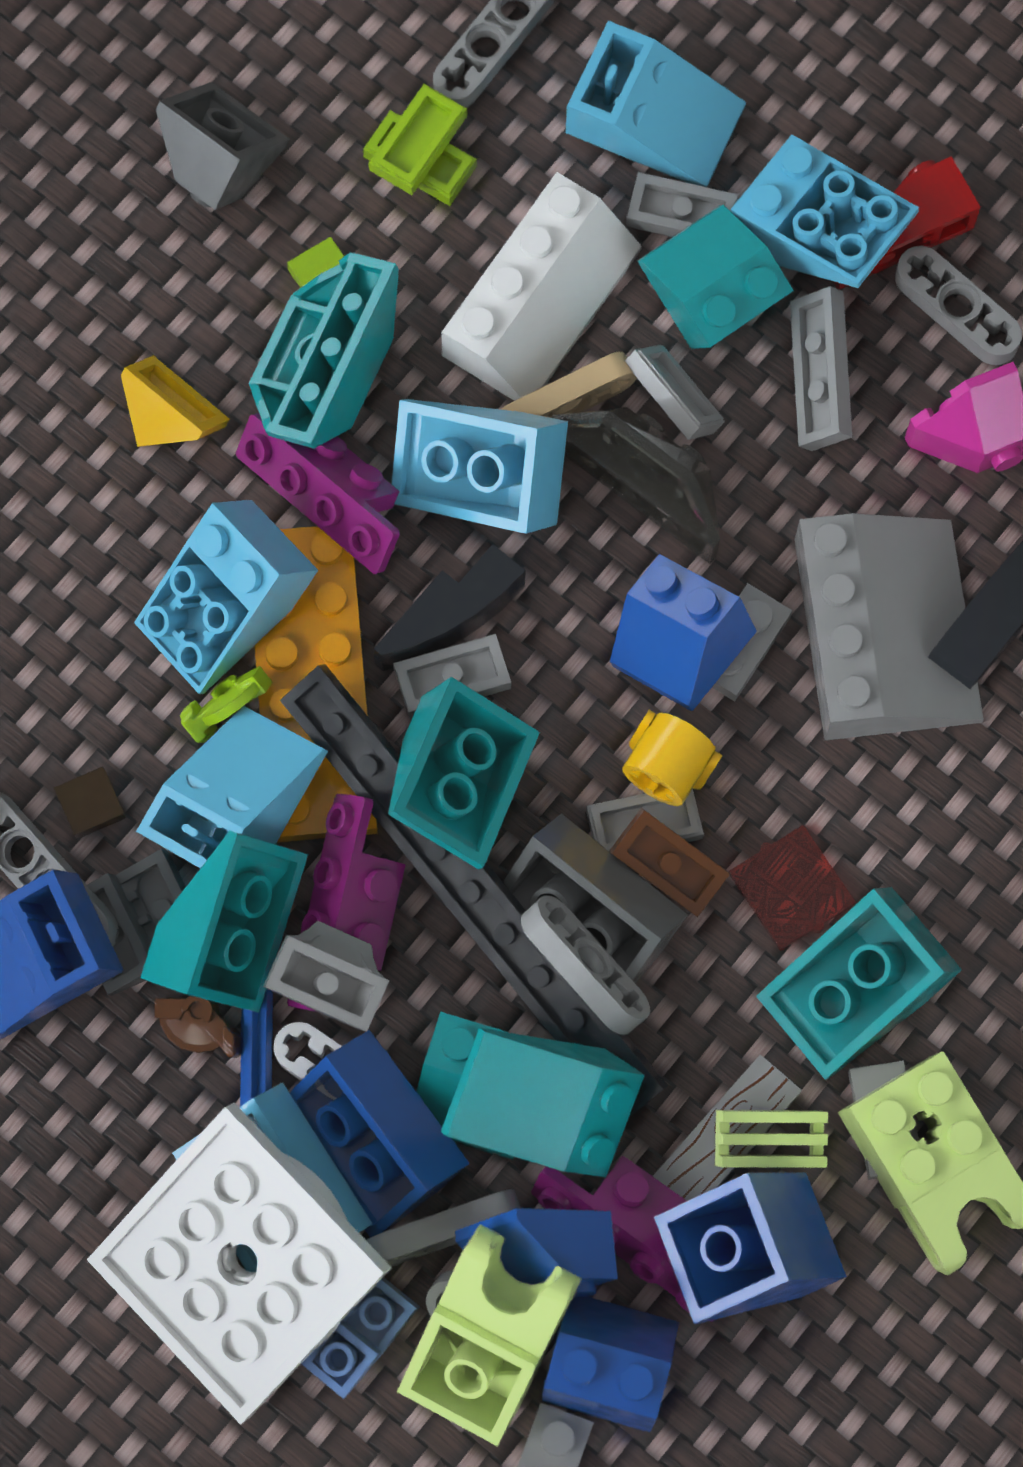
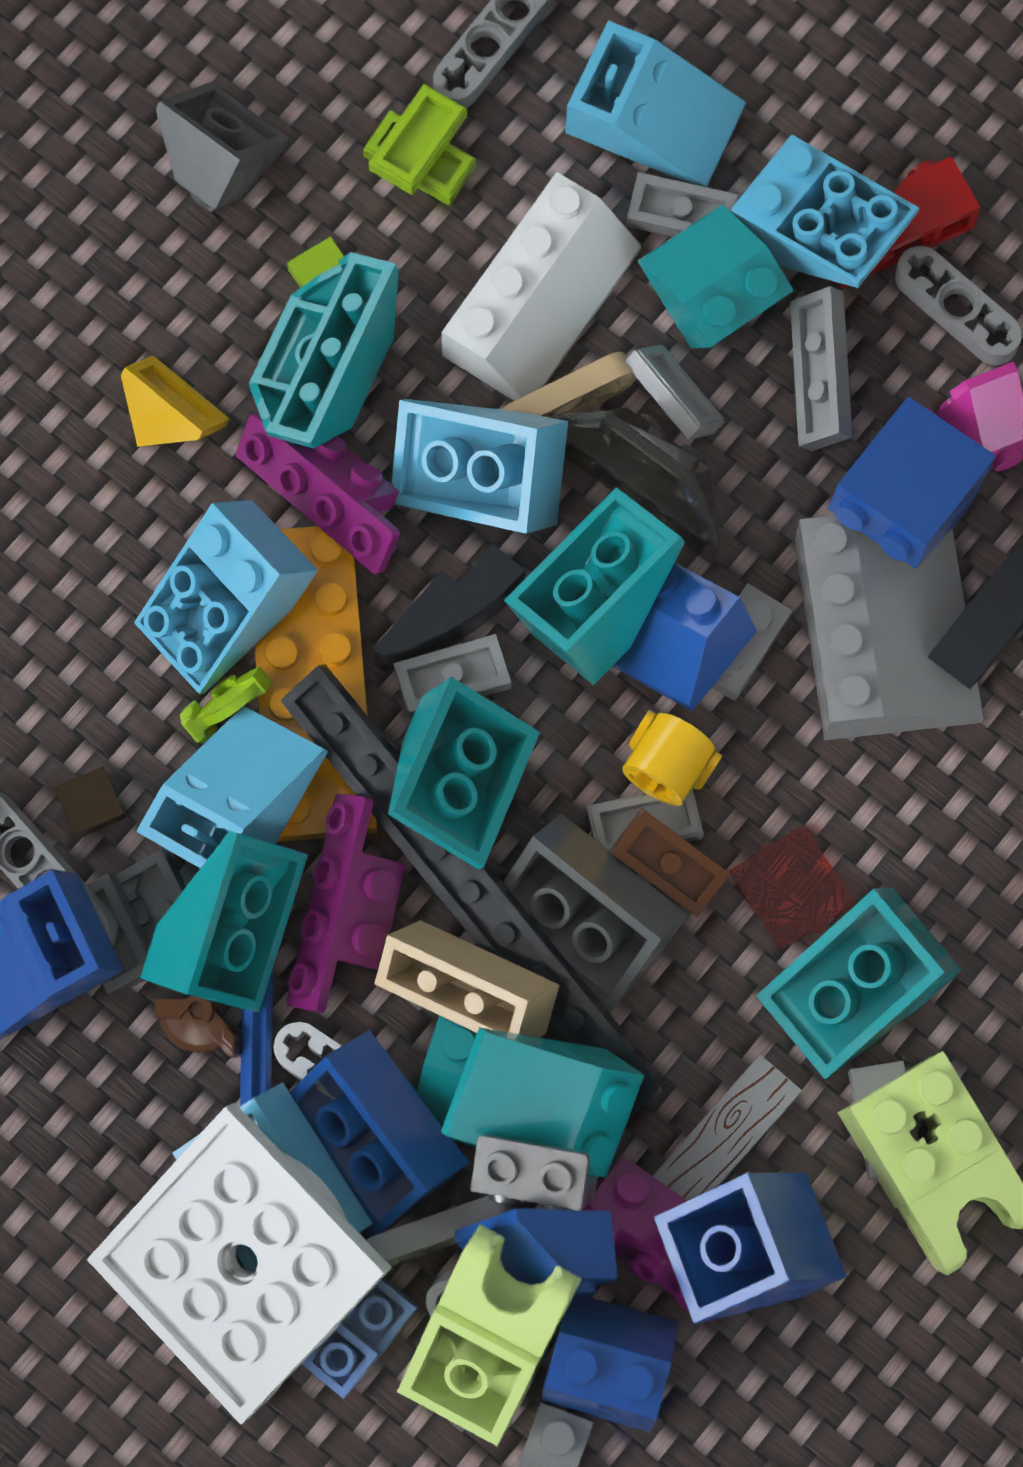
light grey slope [263,921,389,1032] -> none
light grey beam [521,895,650,1035] -> none
yellowish green tile [715,1110,828,1168] -> none
none -> tan brick [375,920,559,1038]
none -> flat silver bracket [470,1134,597,1211]
none -> teal slope [504,487,685,685]
none -> blue slope [828,396,996,569]

